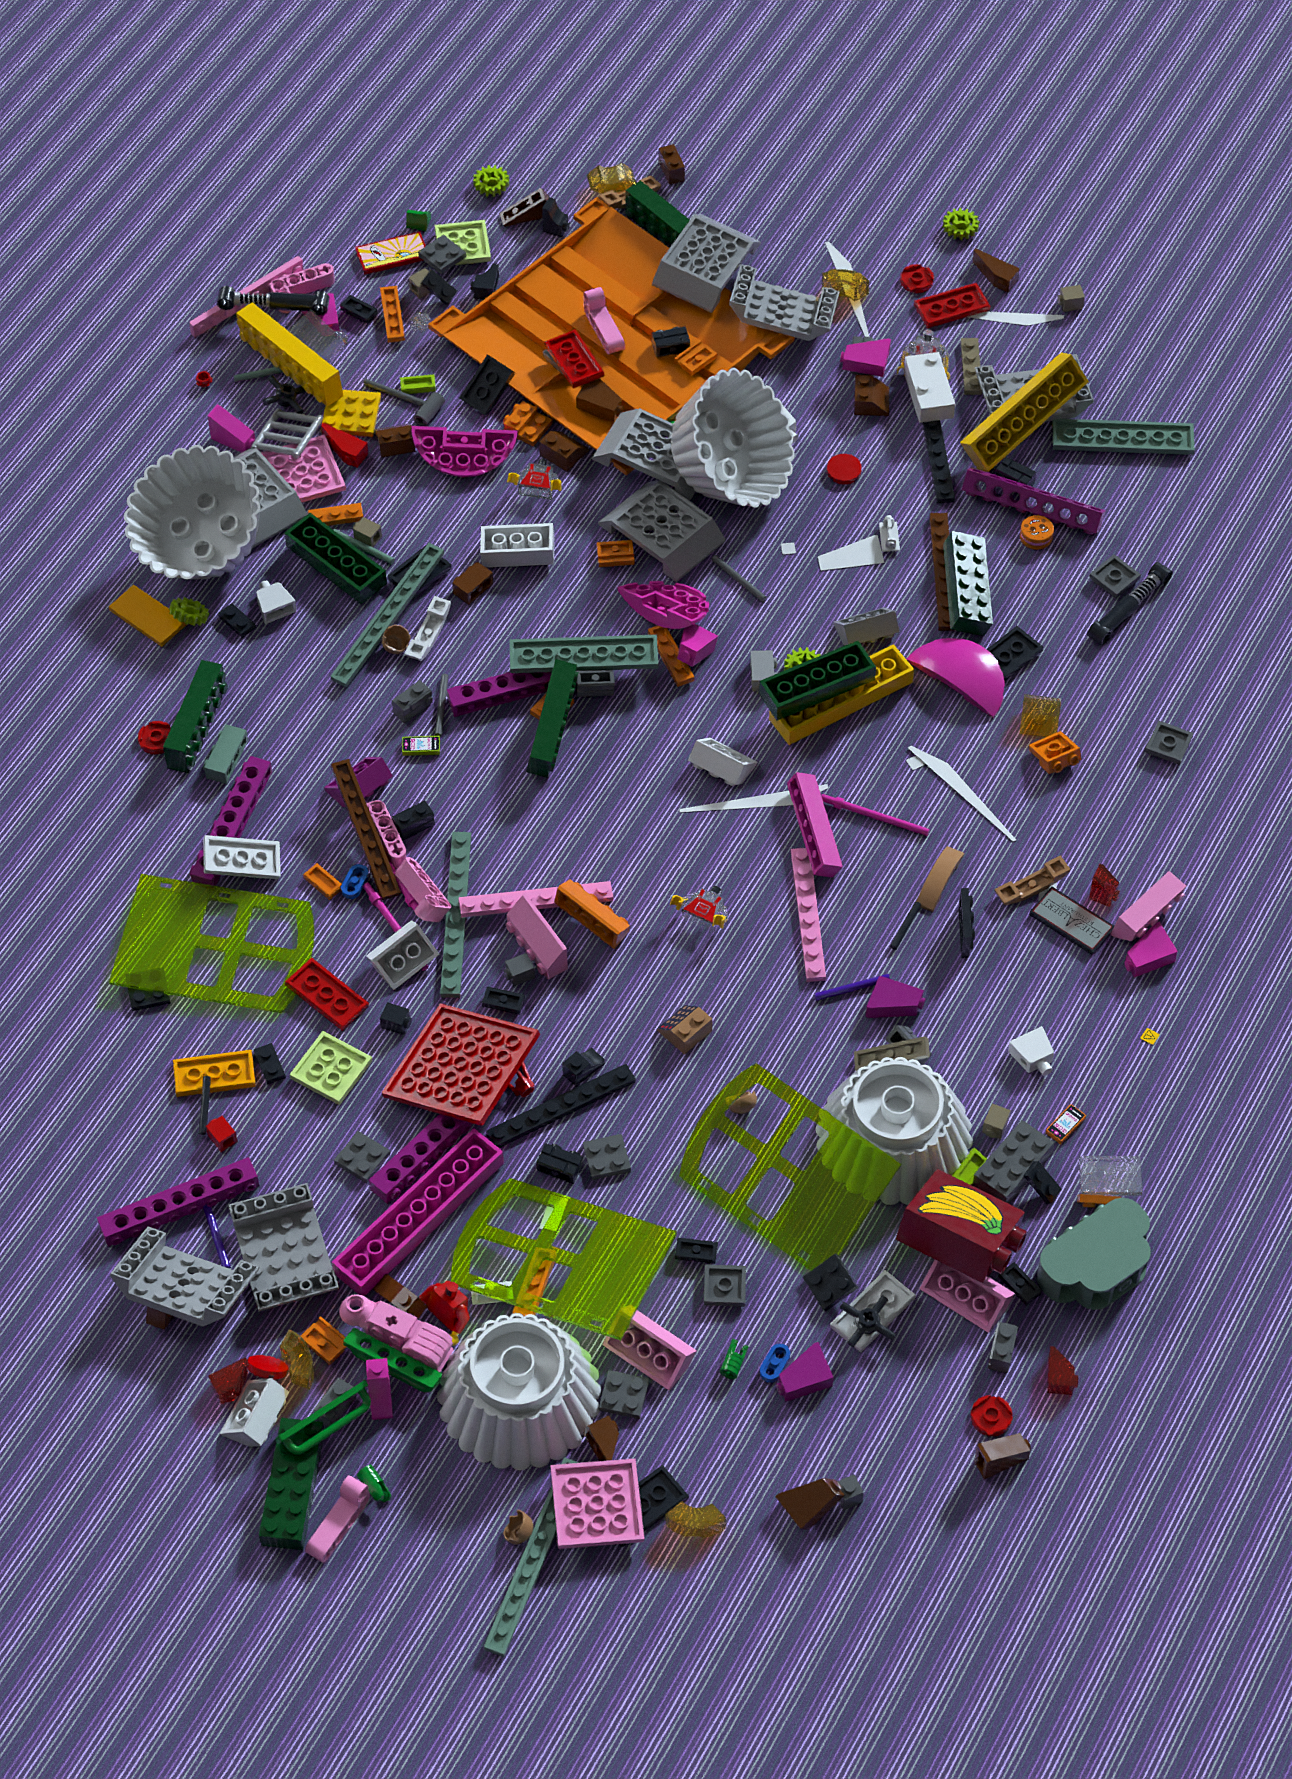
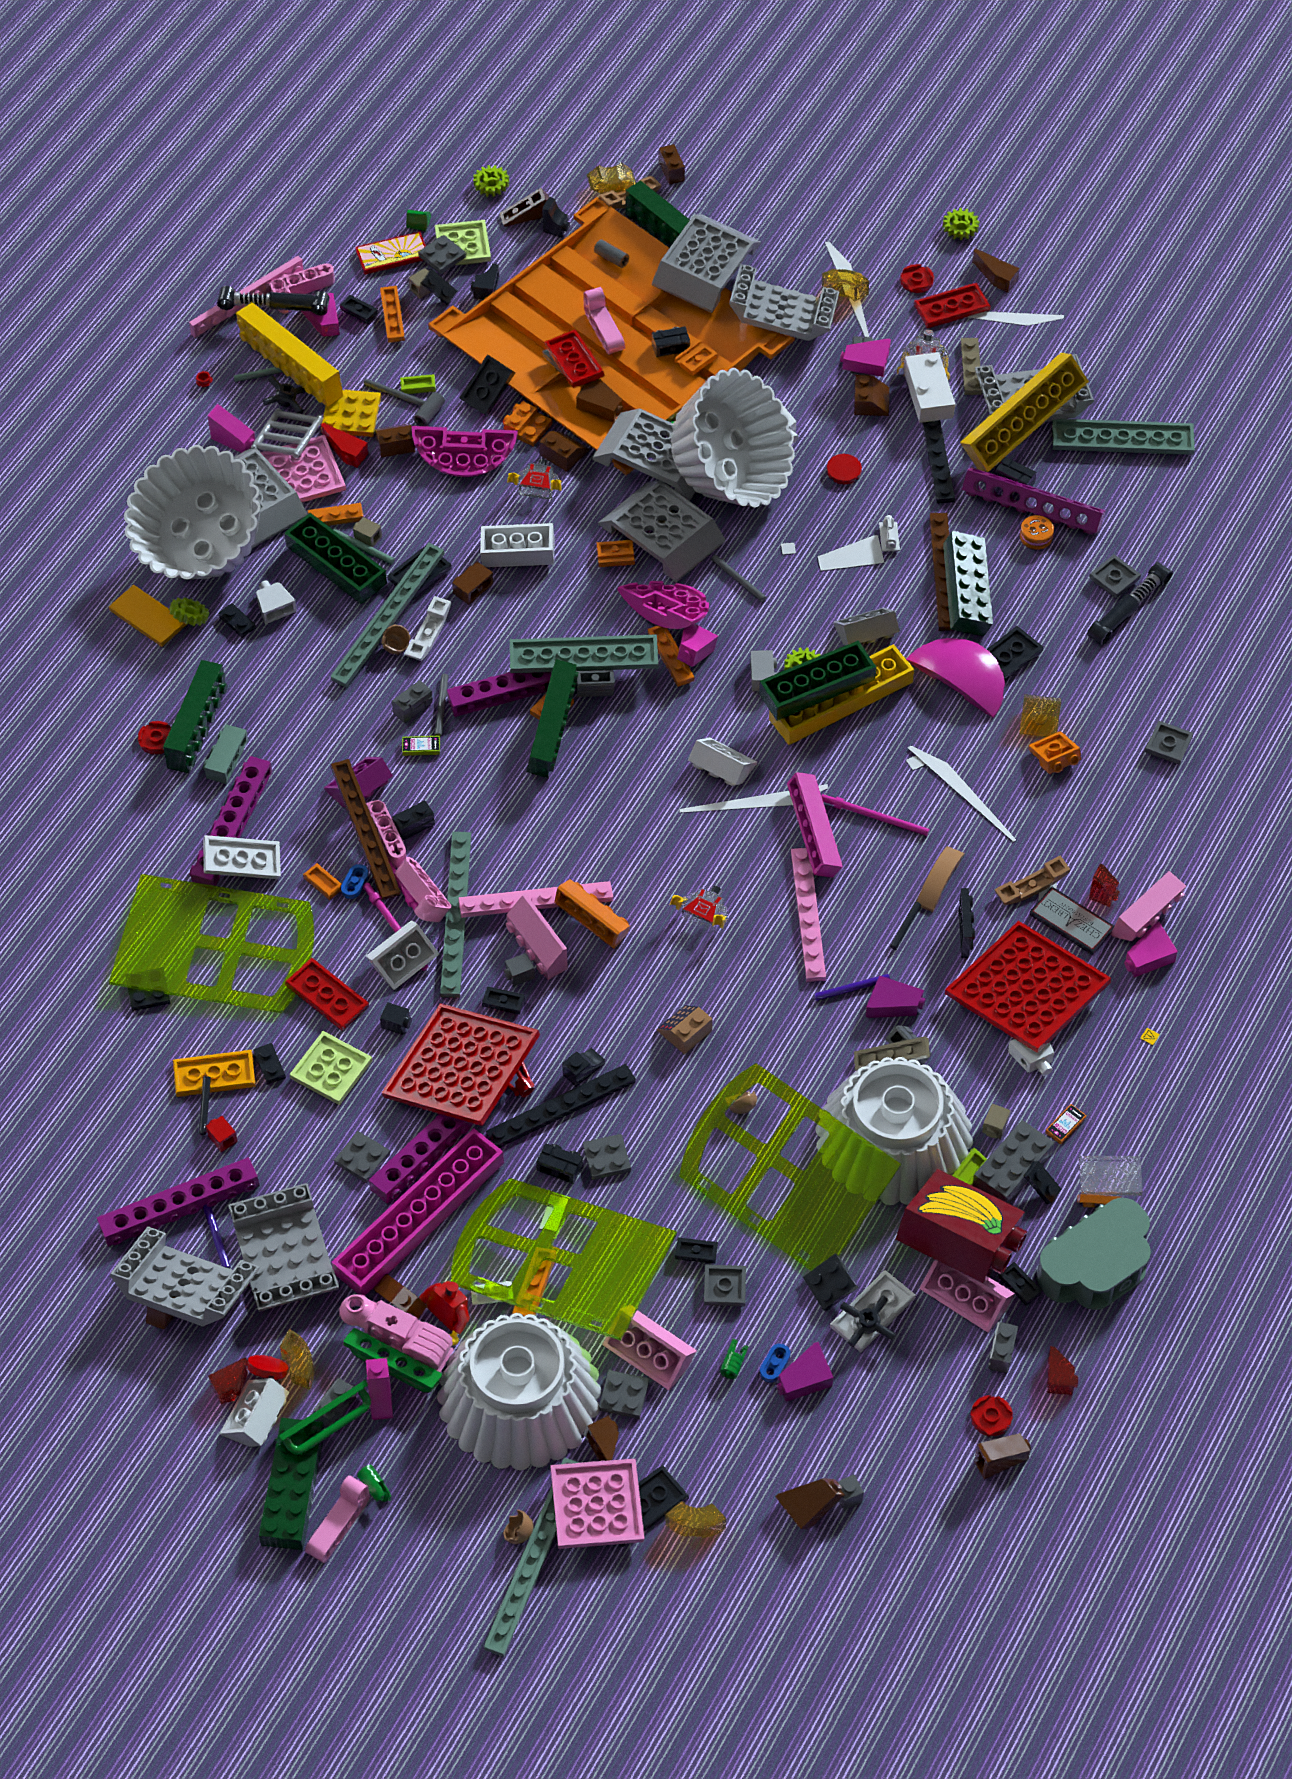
clear door [289,309,348,362] -> none
orange plate [300,1316,347,1365] -> none
clear gear [410,311,431,333] -> none
dark tan brick [1057,285,1085,312] -> none
none -> dark grey piece [594,239,629,268]
none -> red plate [945,921,1111,1053]

